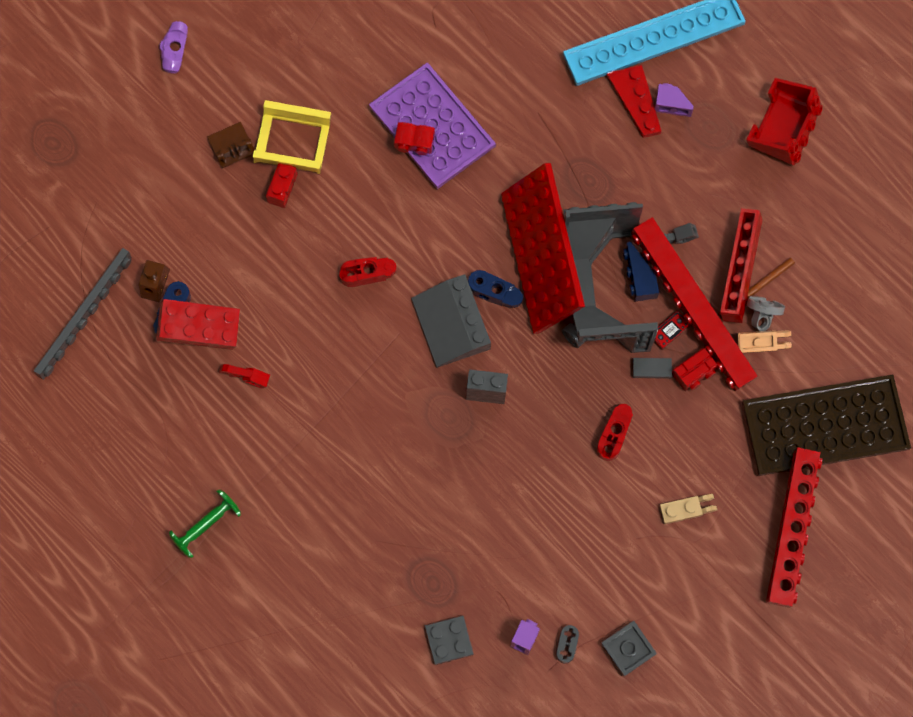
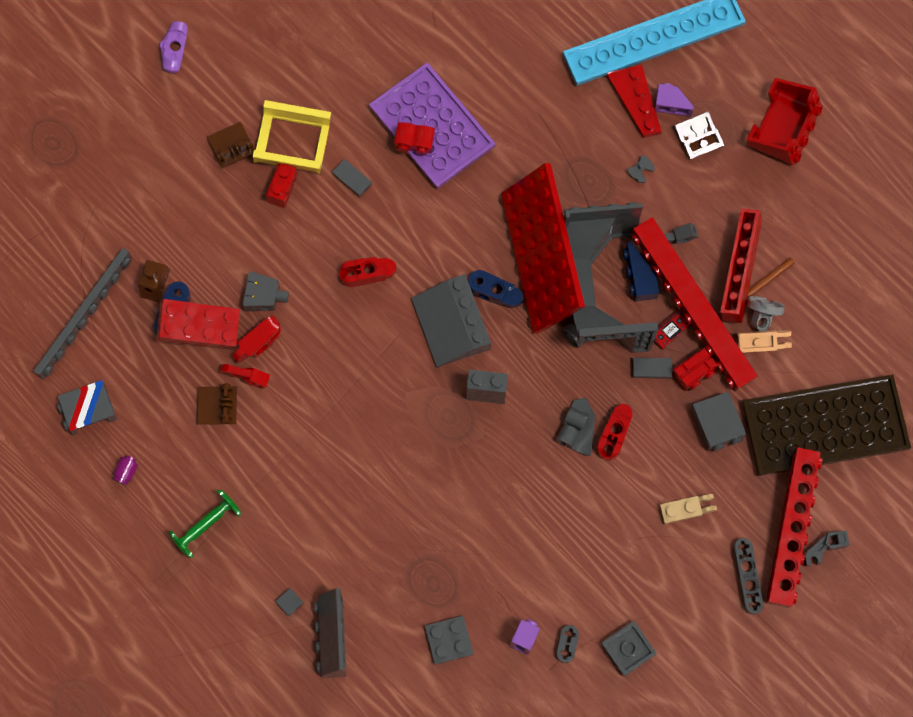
none -> panel [57,380,117,436]
none -> magenta brick [113,455,138,485]
none -> reddish brown hinge [197,383,237,425]
none -> red piece [232,316,281,363]
none -> dark grey torso [243,271,289,311]
none -> dark grey tile [276,588,304,617]
none -> dark grey slope [315,588,346,678]
none -> dark grey tile [332,159,372,197]
none -> dark grey panel [556,398,596,456]
none -> dark grey piece [627,155,655,183]
none -> slope [673,112,724,159]
none -> dark grey brick [691,391,746,452]
none -> dark grey beam [733,538,763,615]
none -> dark grey piece [804,531,849,566]

